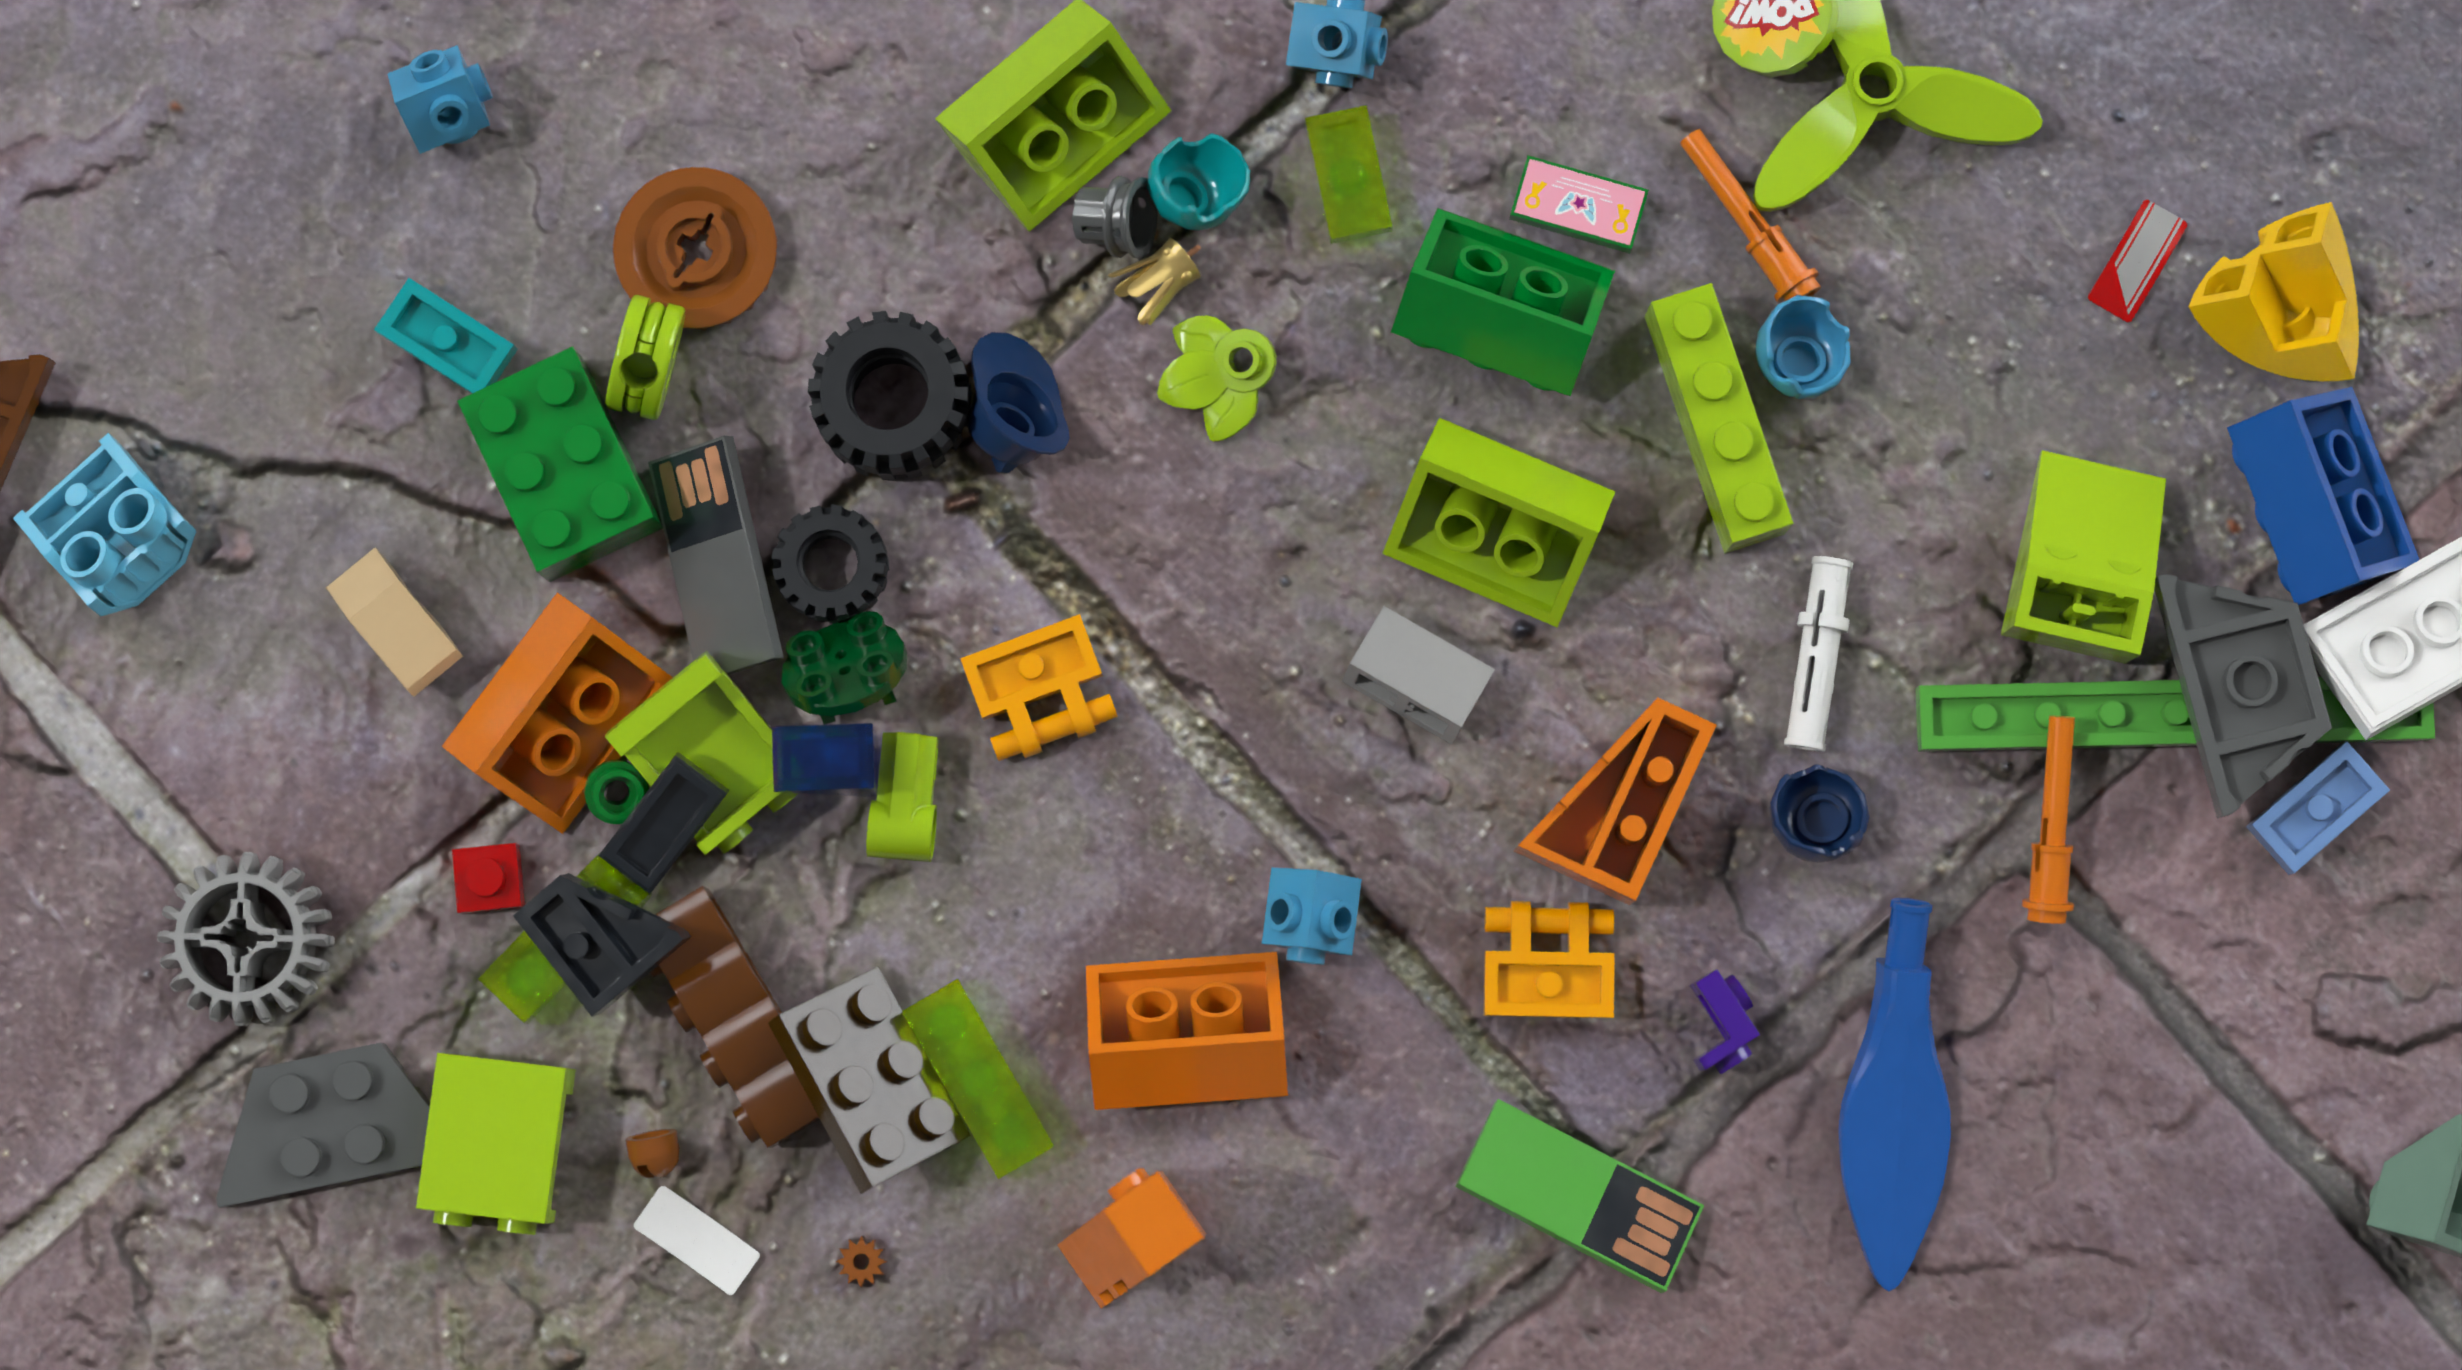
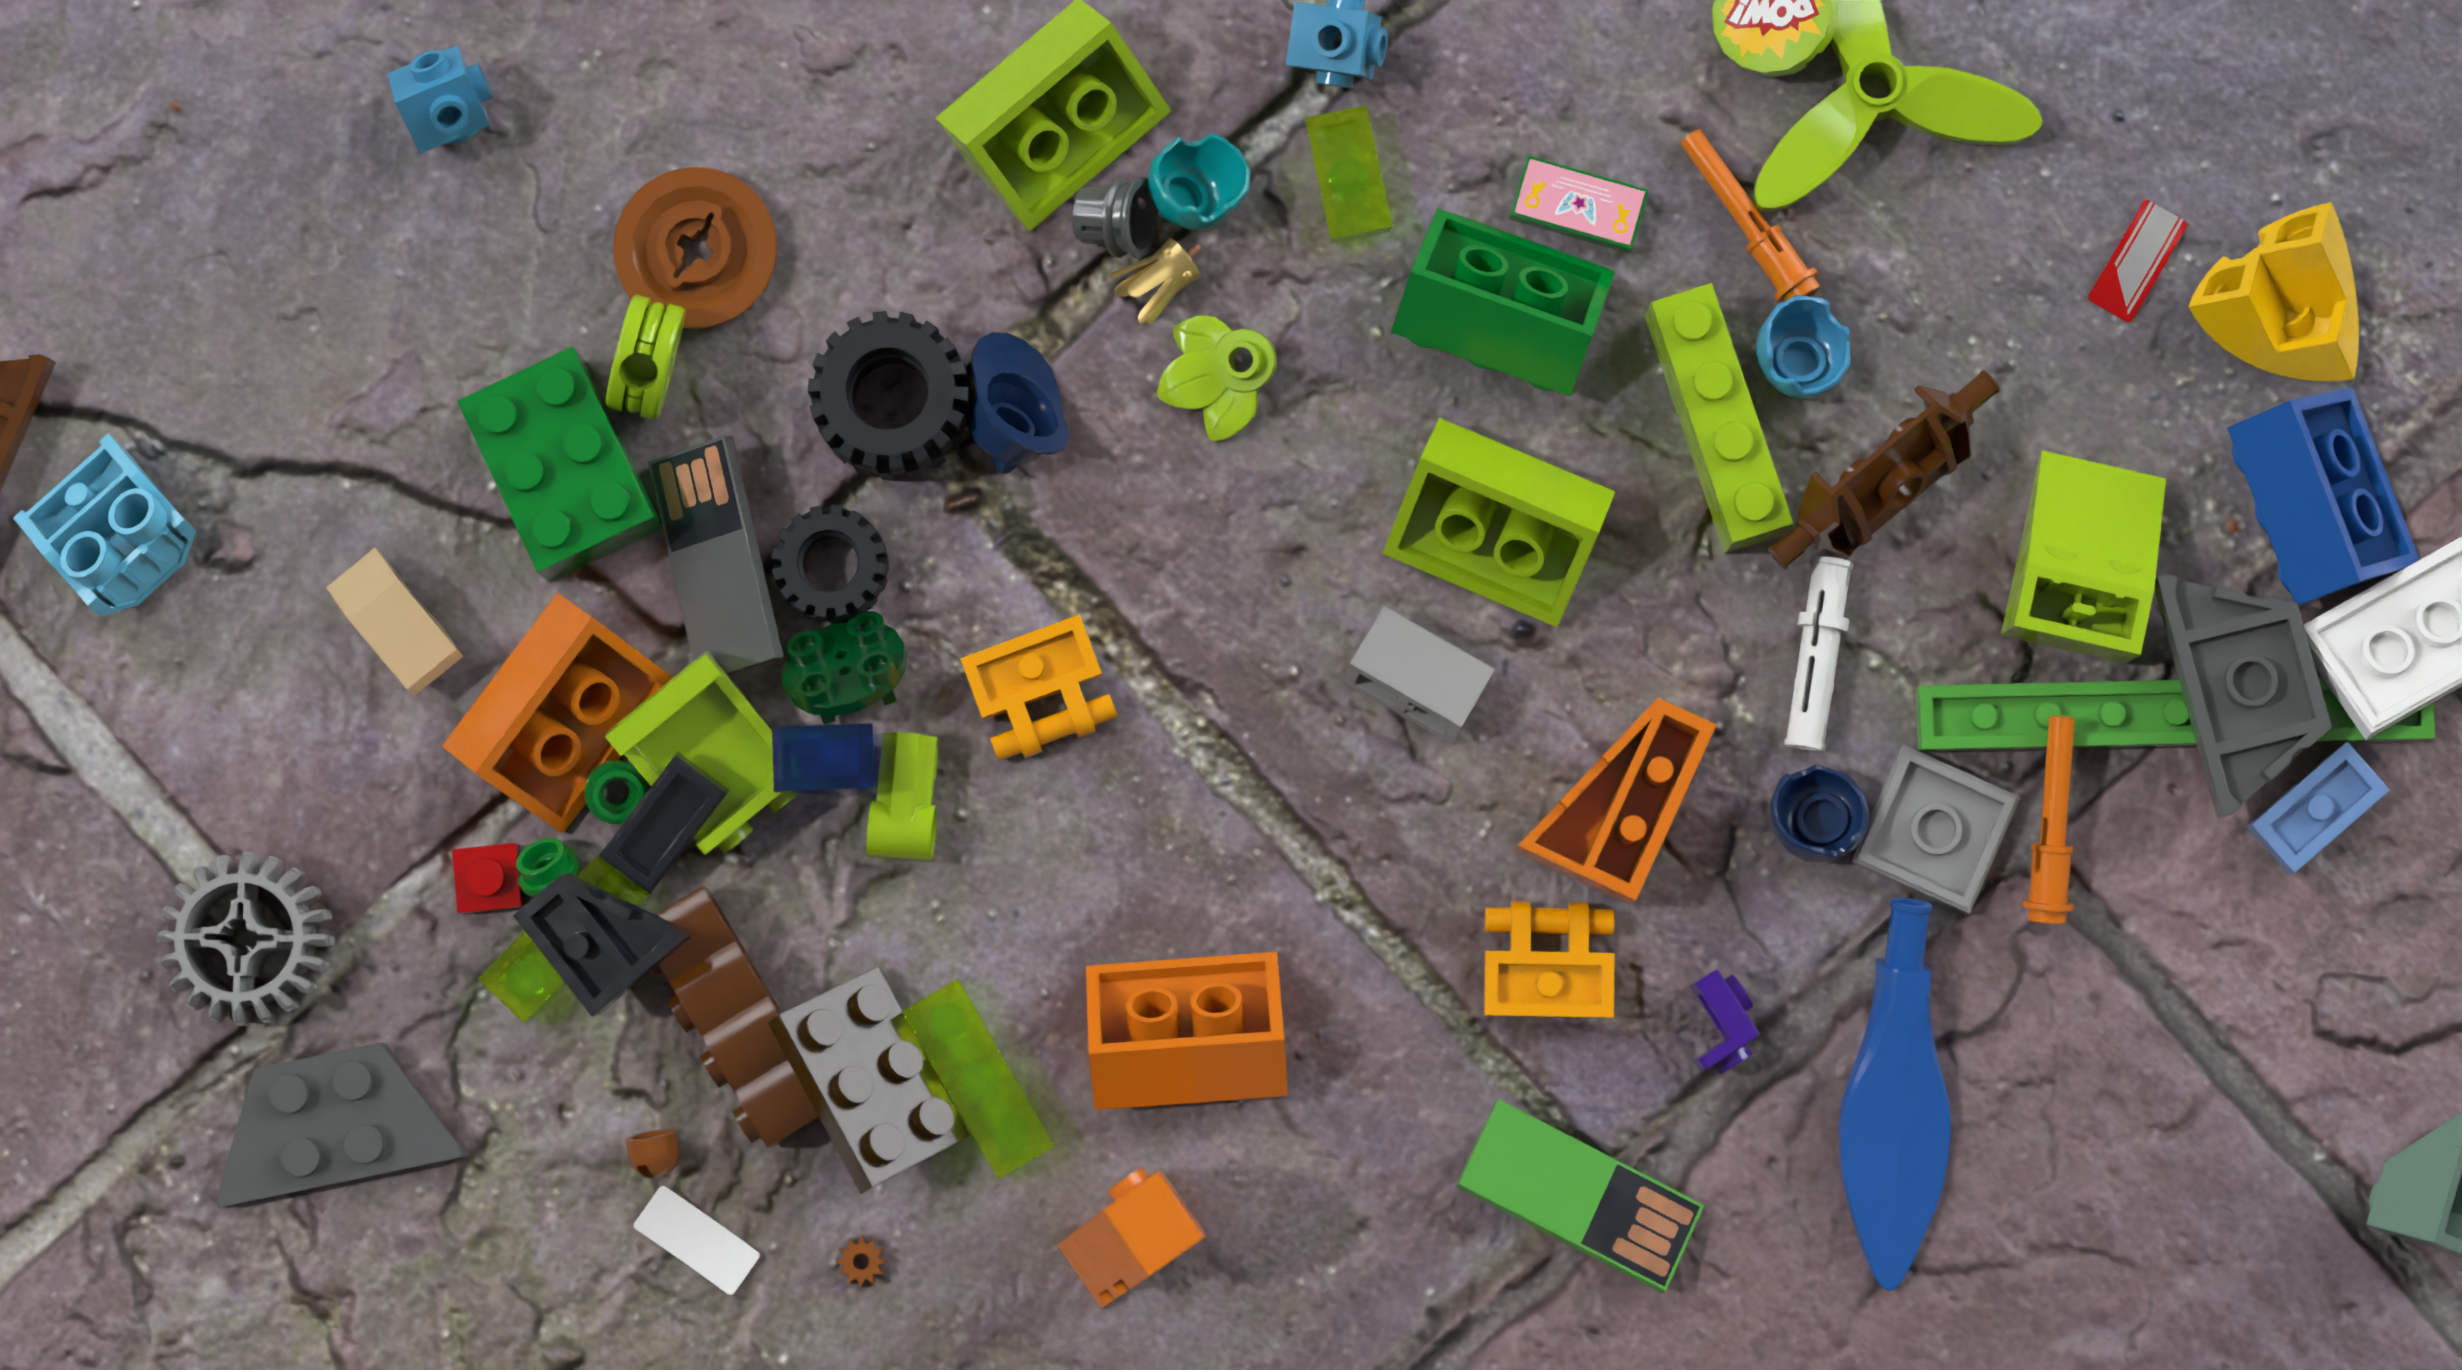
teal plate [374,278,518,394] -> none
lime panel [416,1053,576,1235] -> none
dark azure brick [1262,867,1362,965] -> none
none -> green plate [516,838,580,897]
none -> reddish brown plate [1768,370,2000,570]
none -> light grey tile [1849,745,2021,915]

